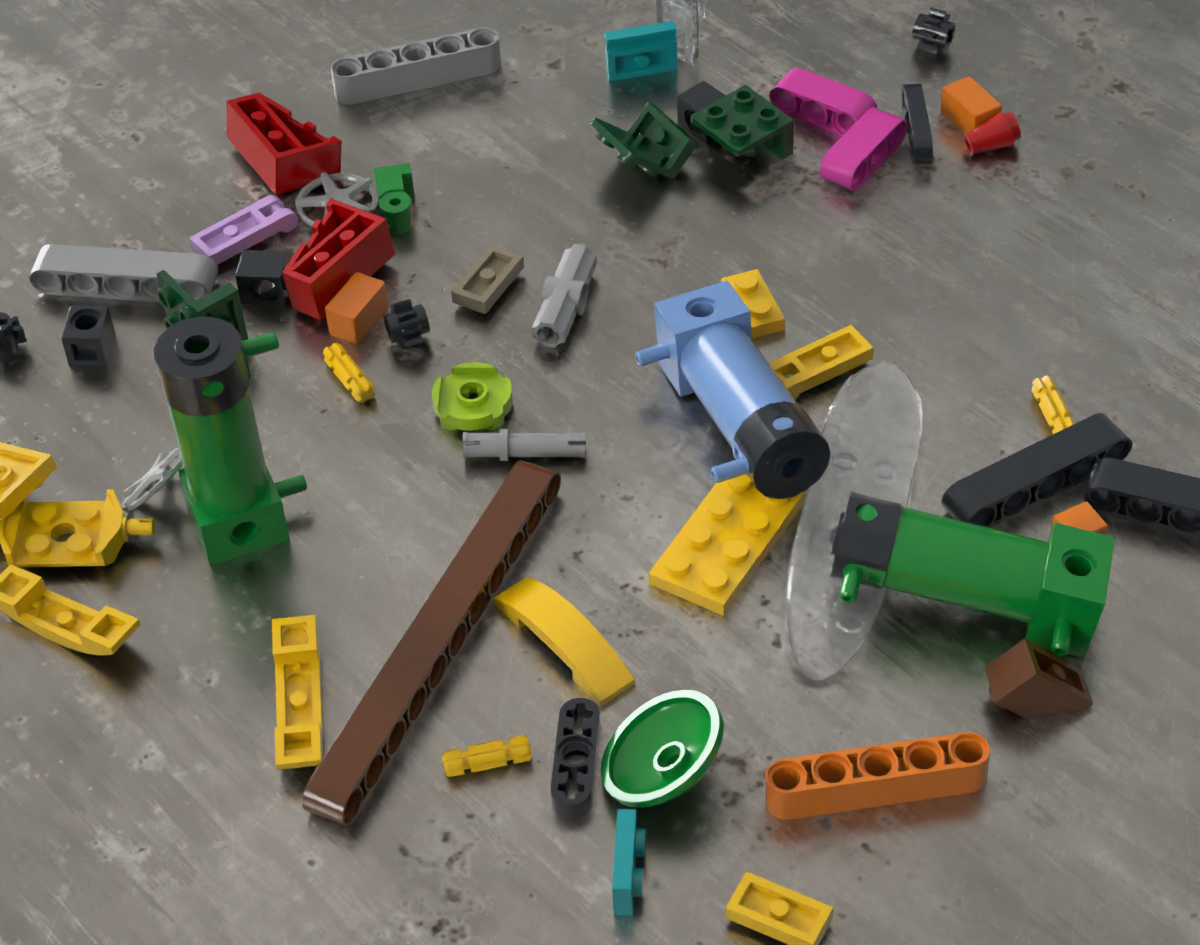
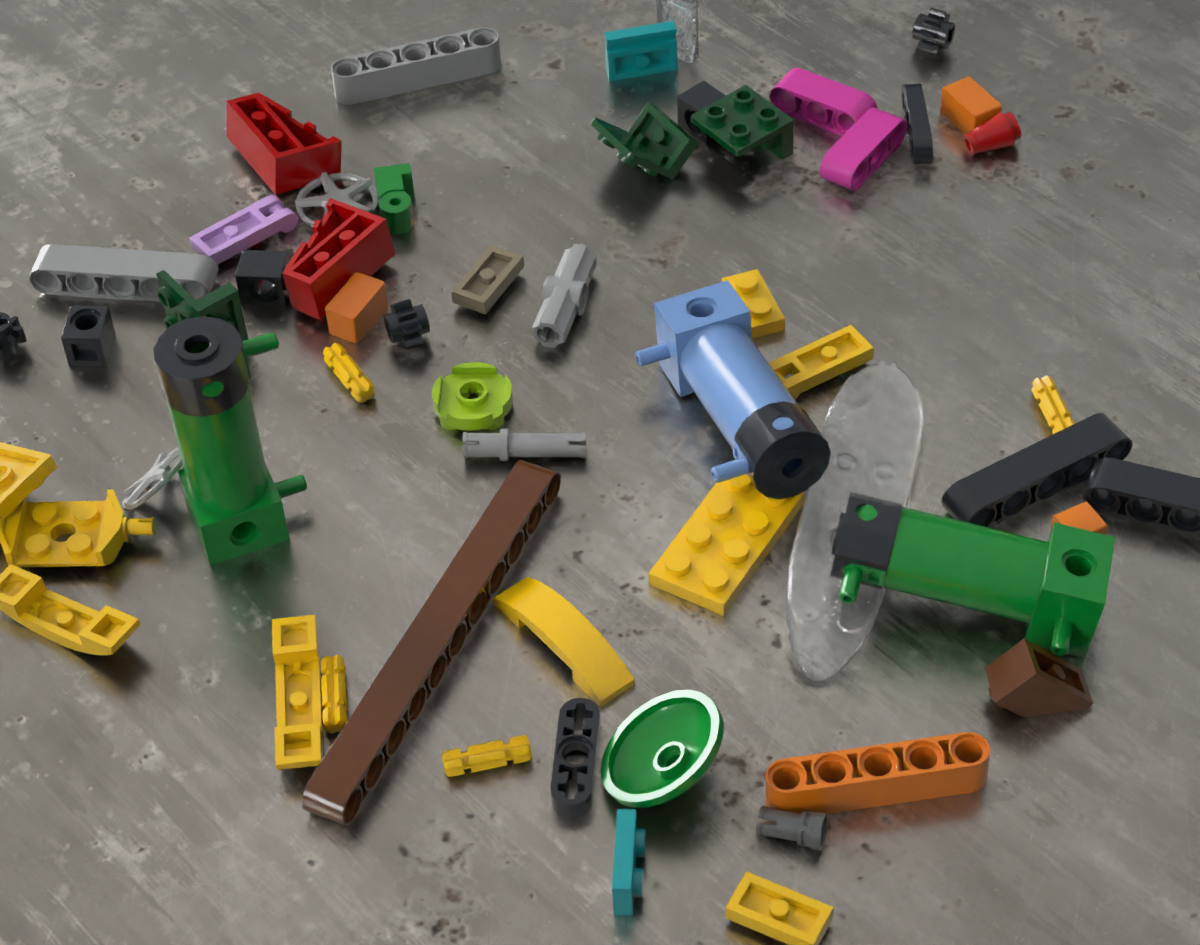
none -> yellow axle [321,655,348,734]
none -> dark grey pin [756,805,828,851]

